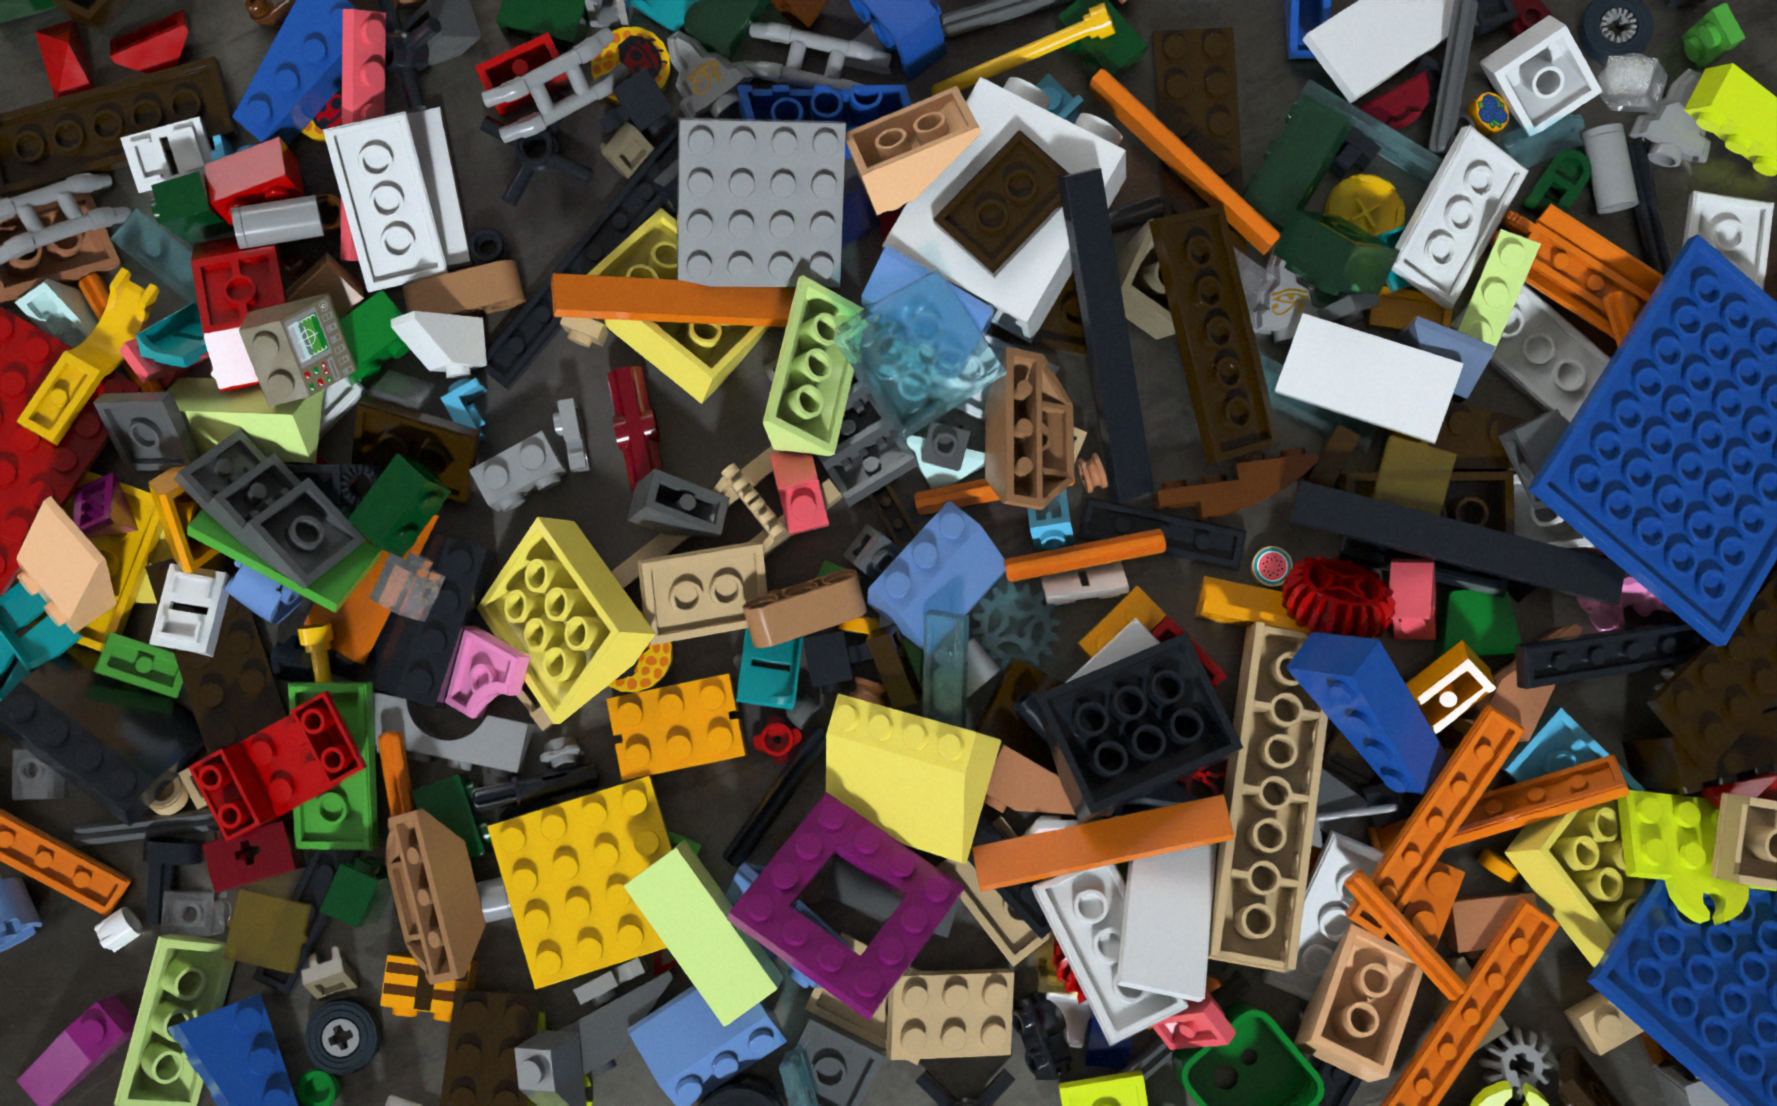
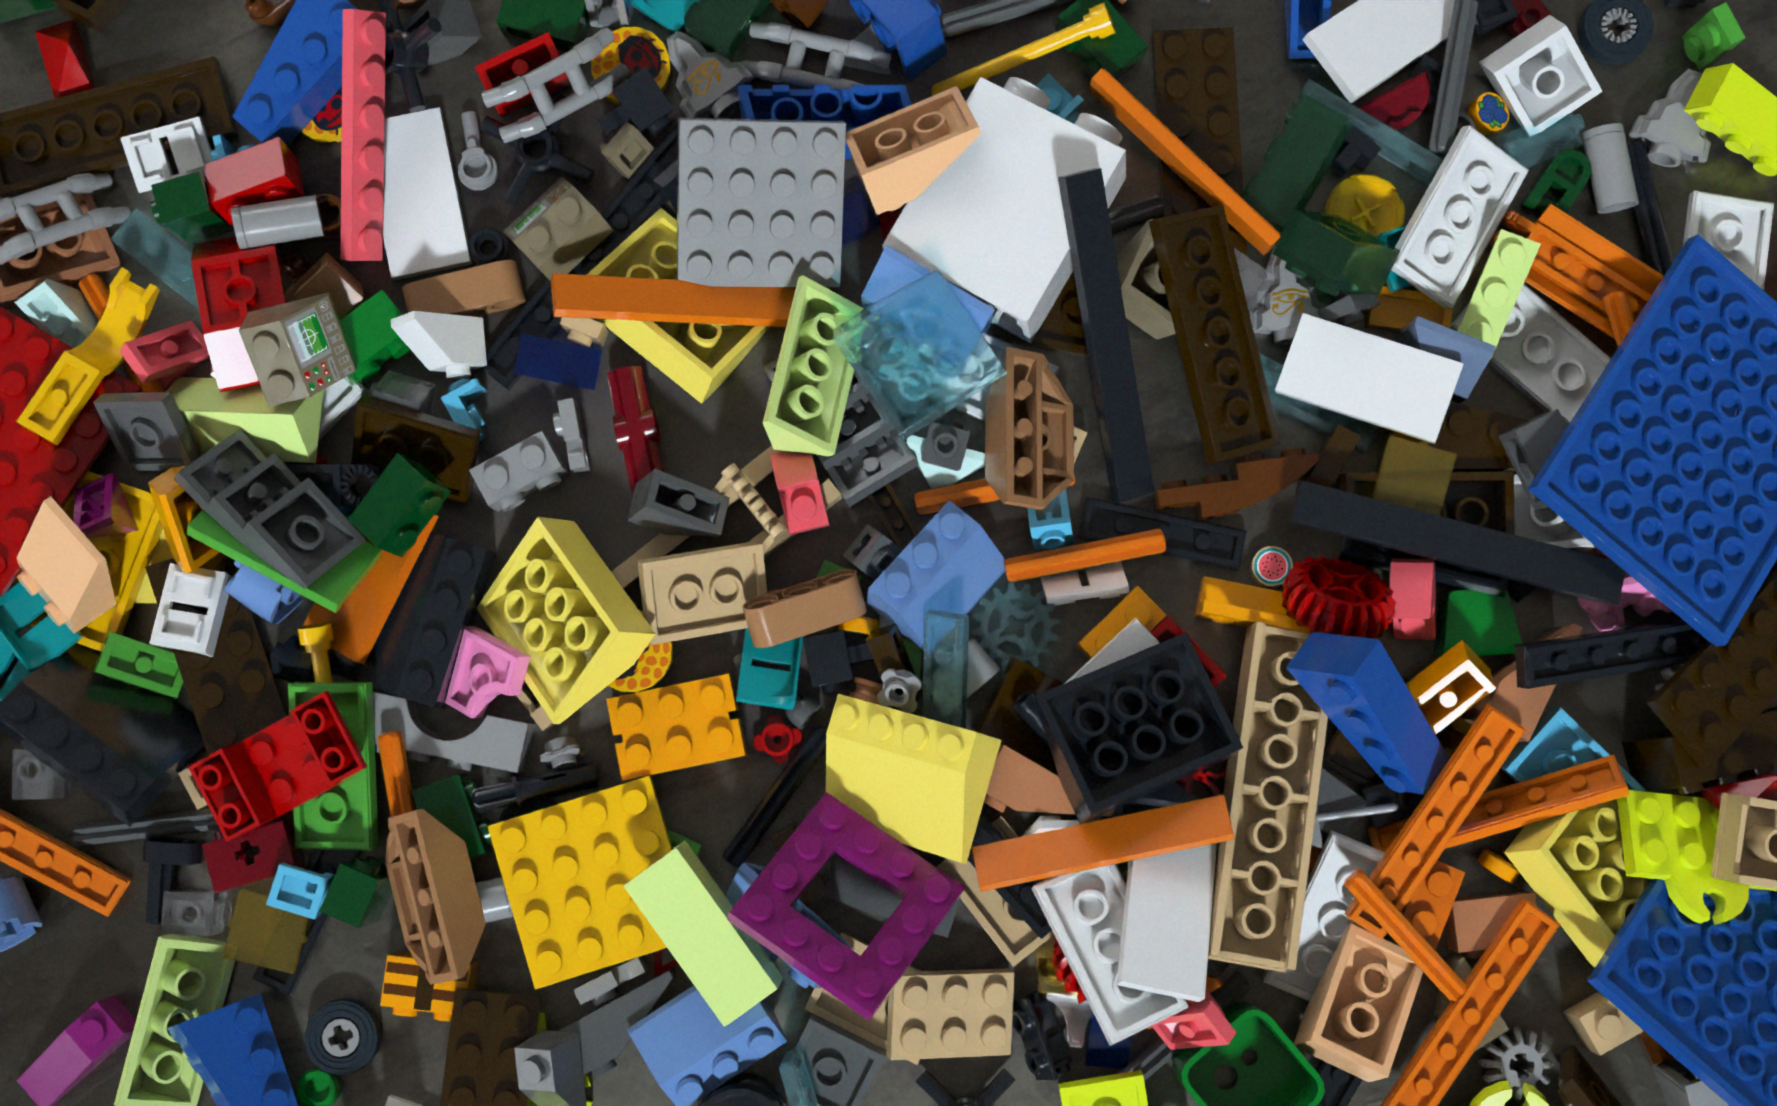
white hose [94,906,143,952] -> none
red slope [110,9,189,74] -> none
teal piece [136,302,208,368] -> none
tan tile [149,775,189,815] -> none
dark tan tile [301,946,359,1002] -> none
white tile [323,111,448,292] -> none
clear brick [369,552,446,622] -> none
dark brown tile [933,130,1070,278] -> none
nougat bush [1076,453,1108,493] -> none
clear brick [1597,53,1668,113] -> none
none -> medium azure bracket [266,862,334,920]
none -> light grey plate [458,111,498,191]
none -> dark tan slope [503,177,614,281]
none -> clear blue tile [513,333,602,390]
none -> light grey plate [877,669,922,713]

